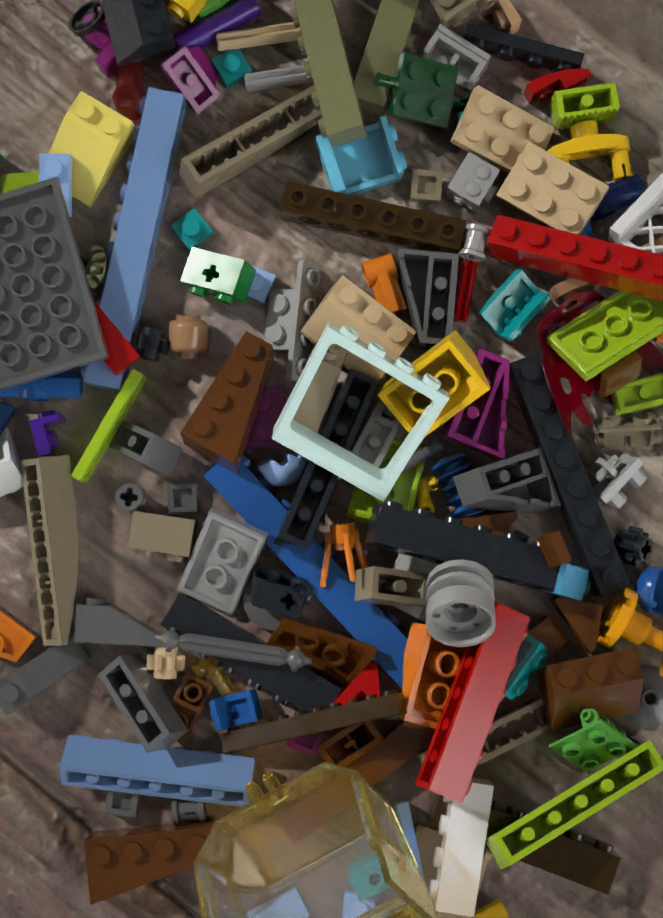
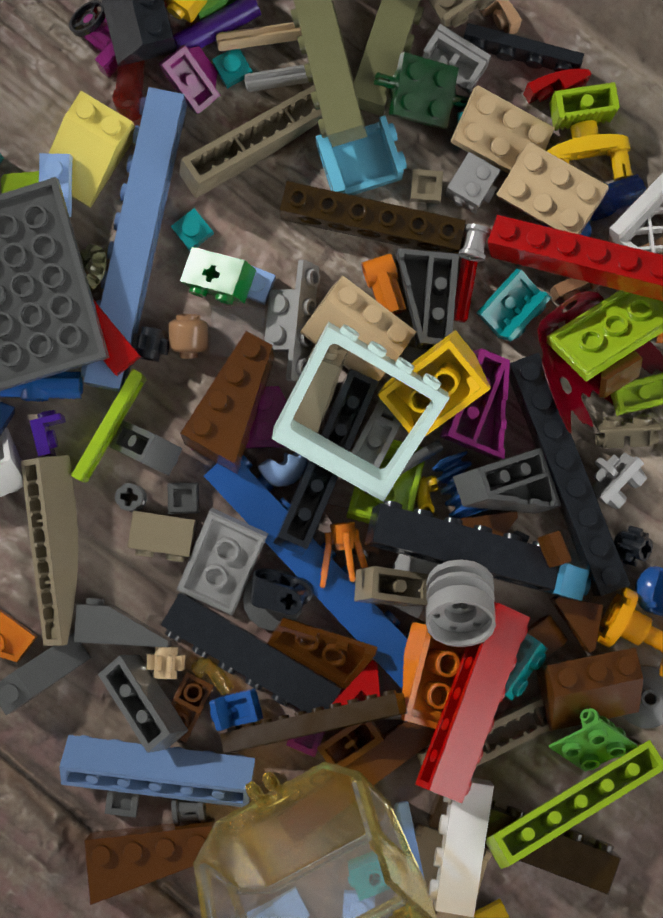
dark grey wheel [155,627,312,672] -> none

